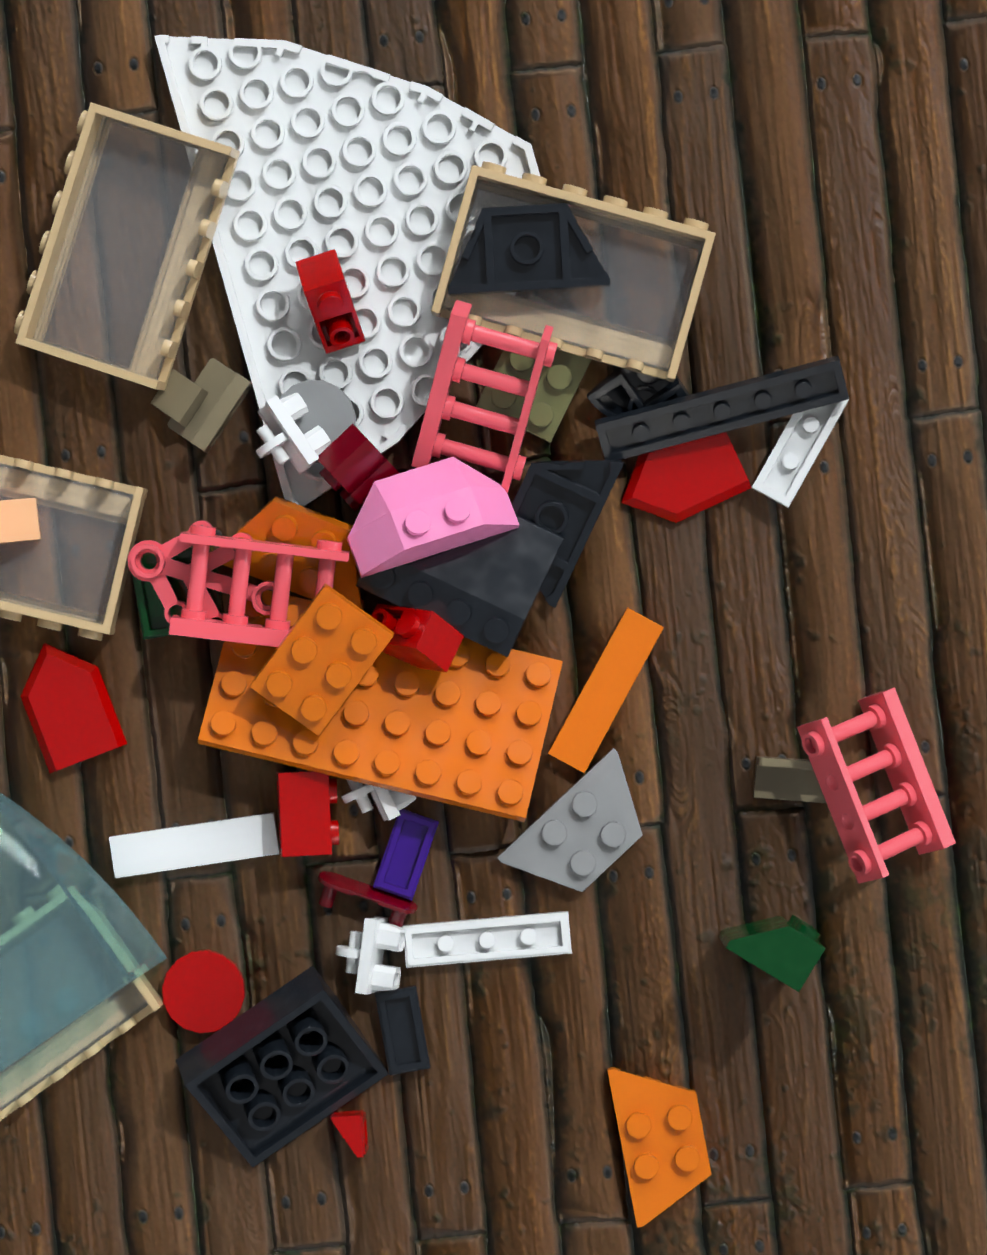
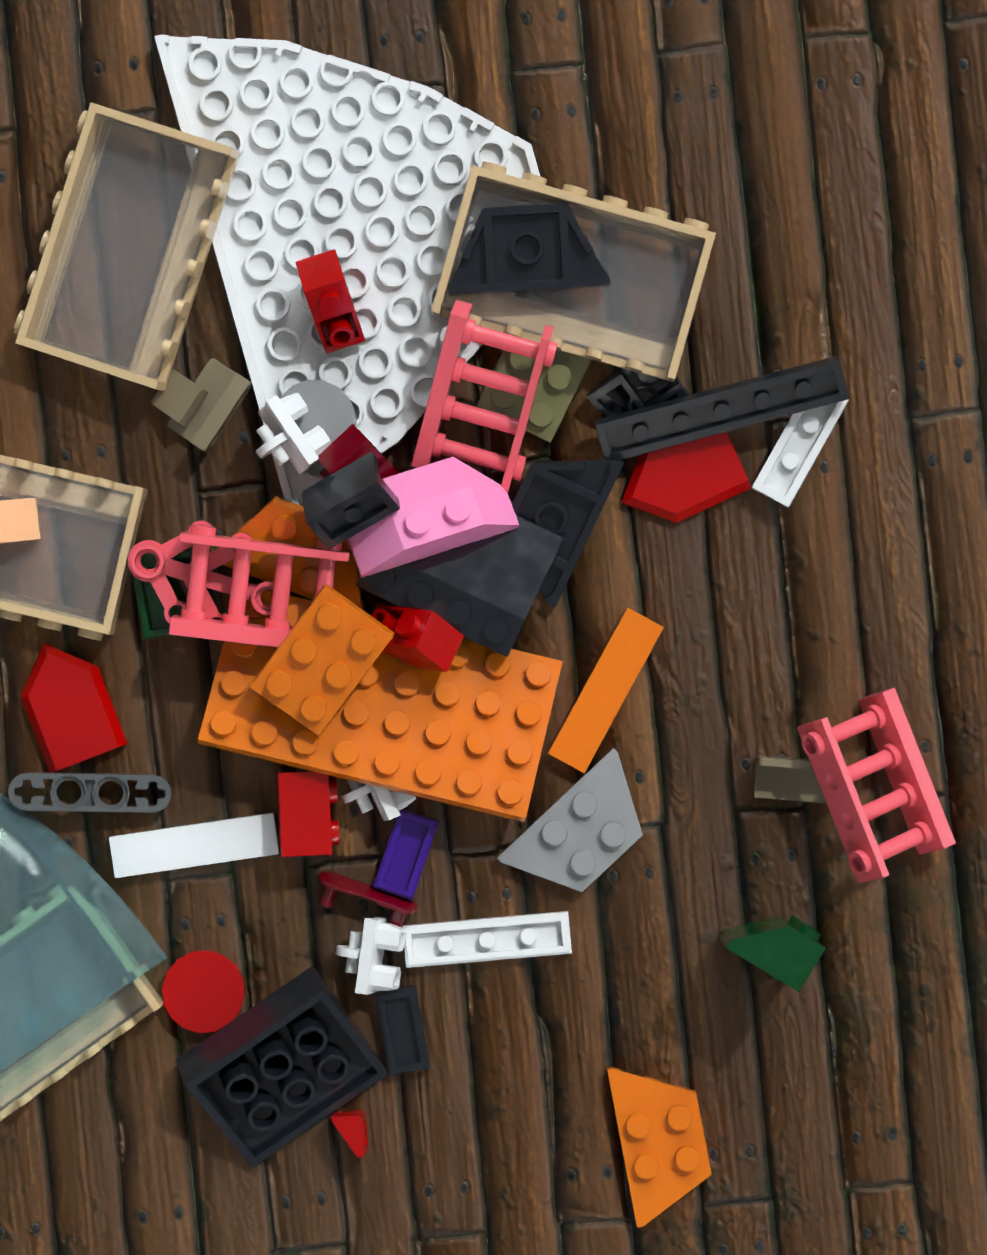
none -> dark grey beam [8,772,172,813]
none -> black panel [302,452,400,549]

